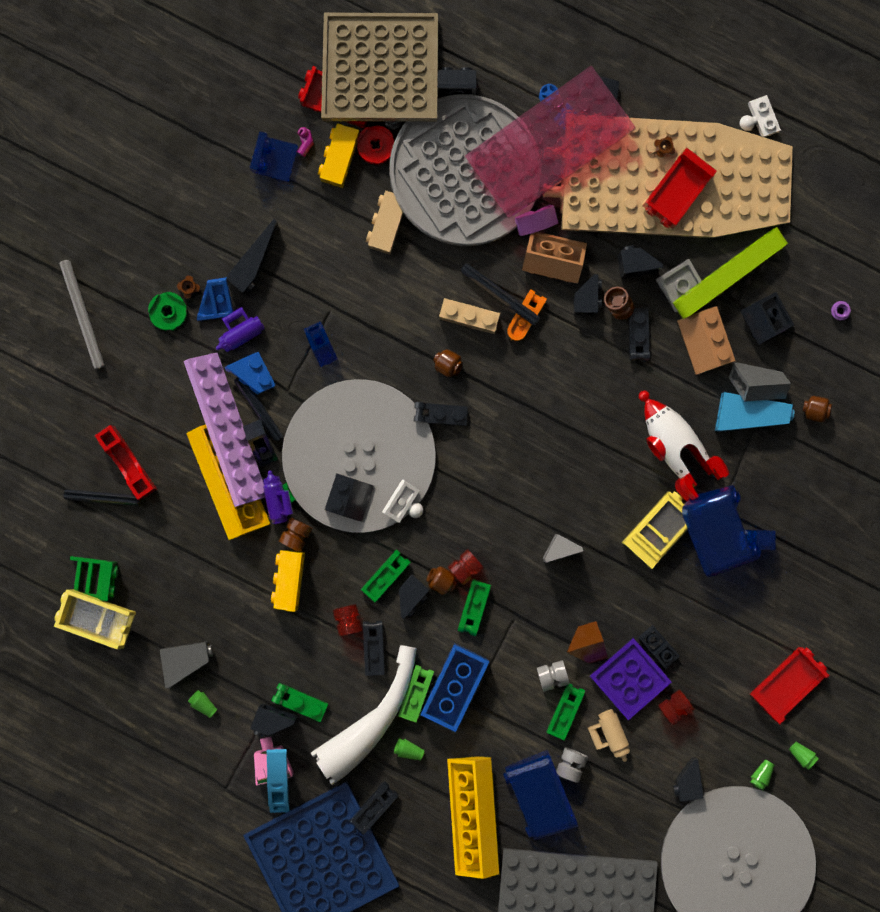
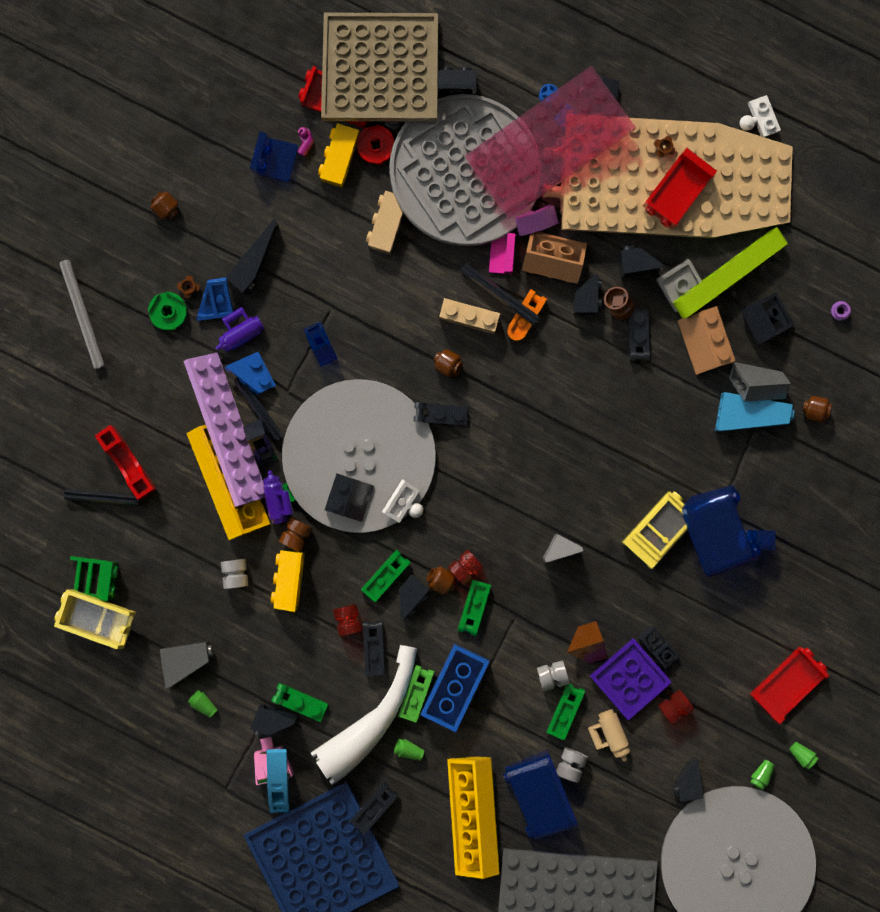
piece [639,391,729,502] -> none
none -> reddish brown head [150,191,179,220]
none -> light grey wheel [221,559,249,589]
none -> dark pink panel [489,233,515,275]

